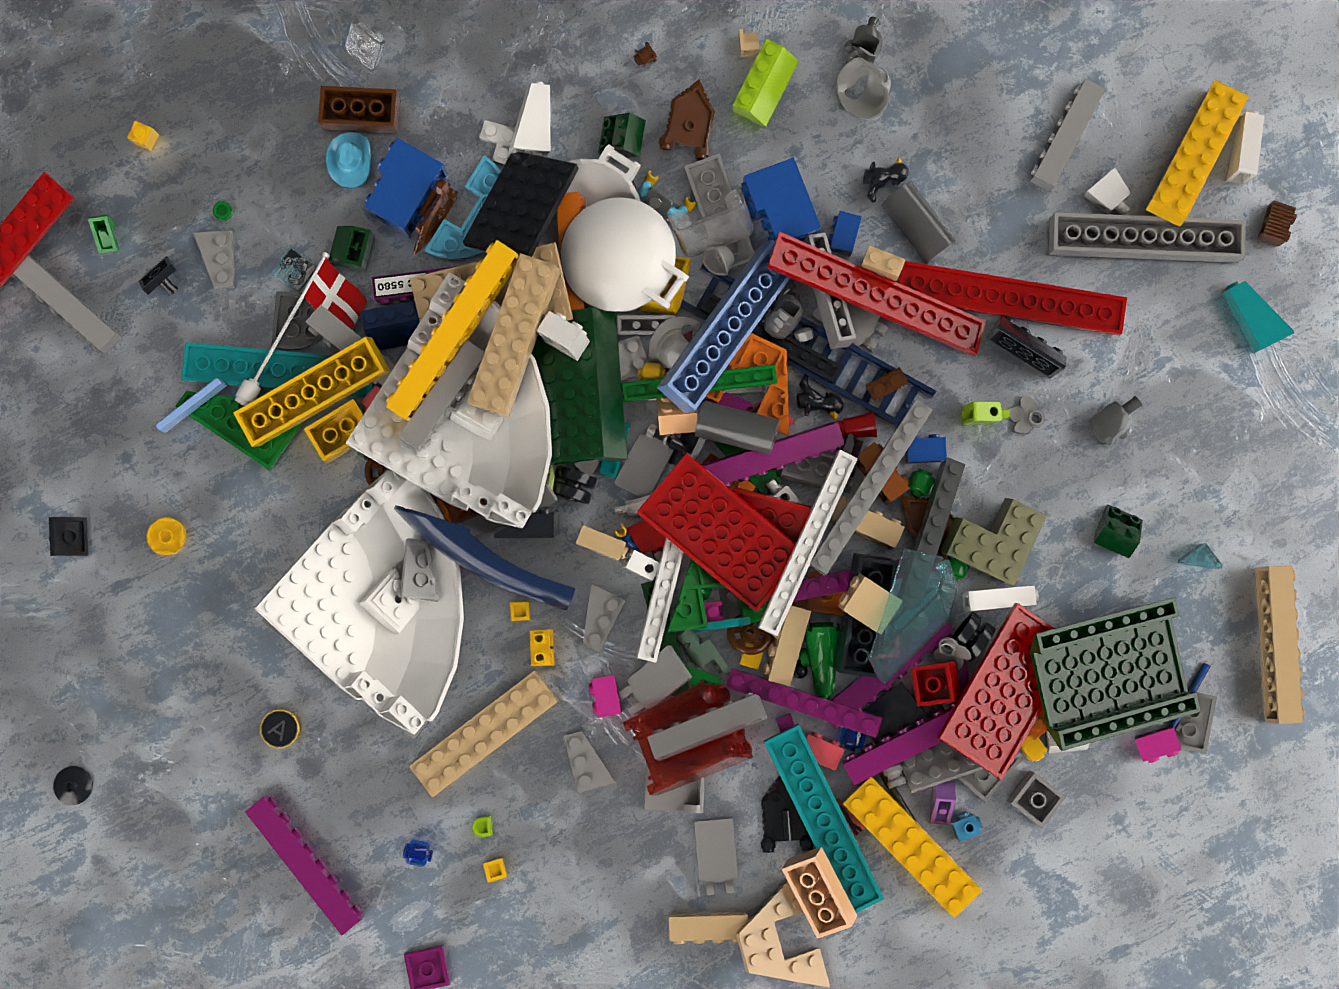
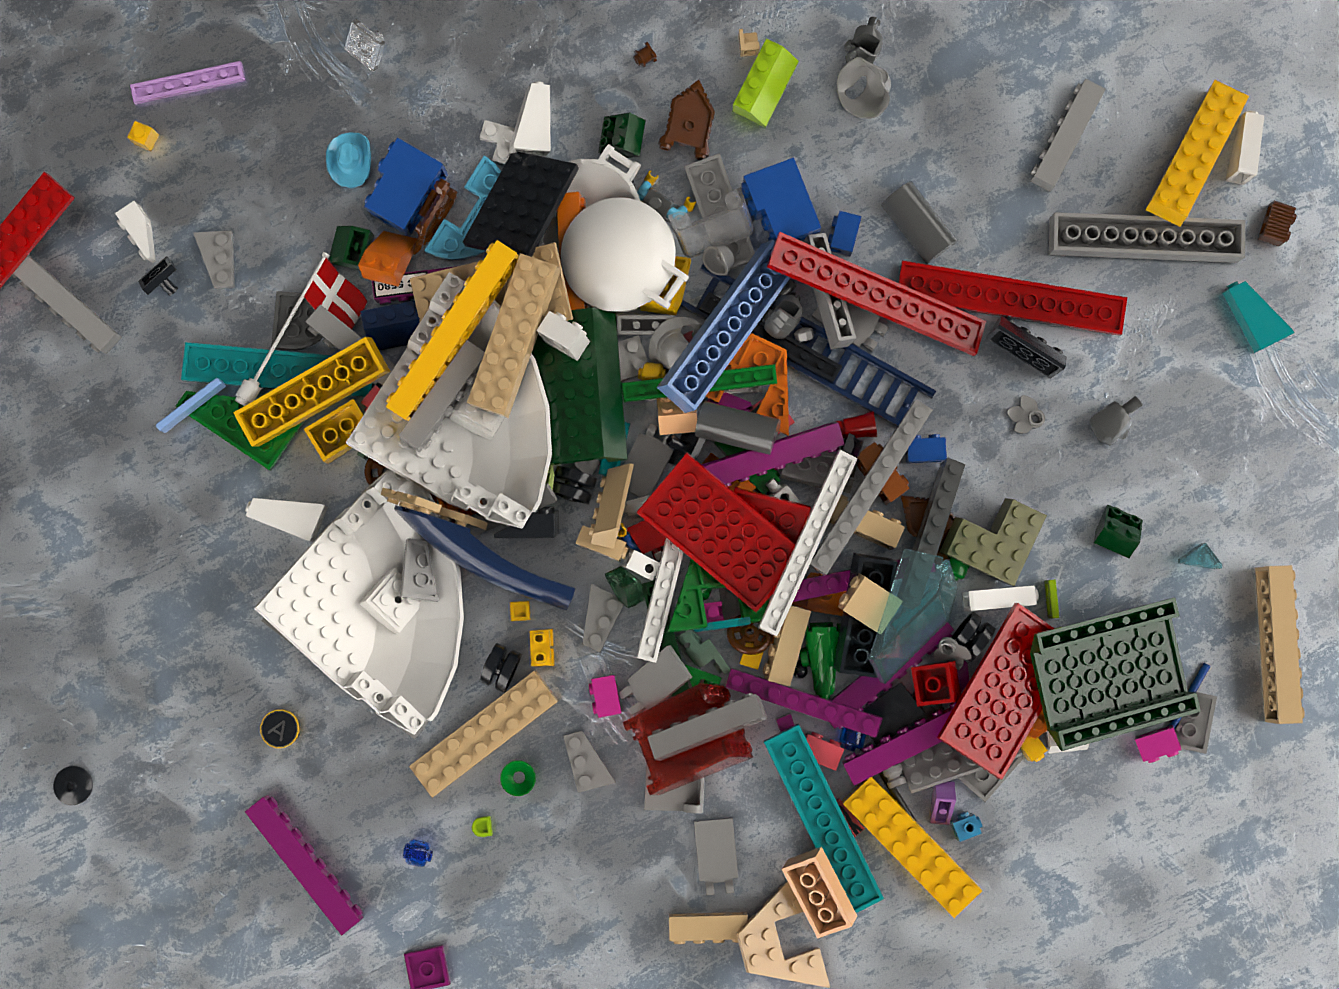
black tile [49,517,88,556] -> none
green slope [88,215,119,254] -> none
yellow tile [146,517,187,556] -> none
green tile [213,201,233,221] -> none
piece [272,248,317,292] -> none
reddish brown brick [318,86,400,133] -> none
yellow plate [483,857,507,883] -> none
black shield [760,775,814,853] -> none
black animal [796,375,844,420] -> none
tan brick [860,245,906,282] -> none
black animal [863,157,909,203] -> none
reddish brown brick [865,367,908,402] -> none
green head [908,469,935,498] -> none
lime torso [961,402,1010,426] -> none
light grey brick [1007,771,1066,828] -> none
white torso [1083,168,1131,215] -> none
none -> white slope [115,201,156,263]
none -> lavender tile [130,61,245,105]
none -> white slope [245,498,328,542]
none -> orange slope [358,231,417,287]
none -> tan wing [380,488,488,530]
none -> black wheel [479,643,522,693]
none -> green piece [500,760,536,796]
none -> tan slope [589,463,634,549]
none -> clear green slope [605,566,645,608]
none -> lime tile [1044,579,1060,619]

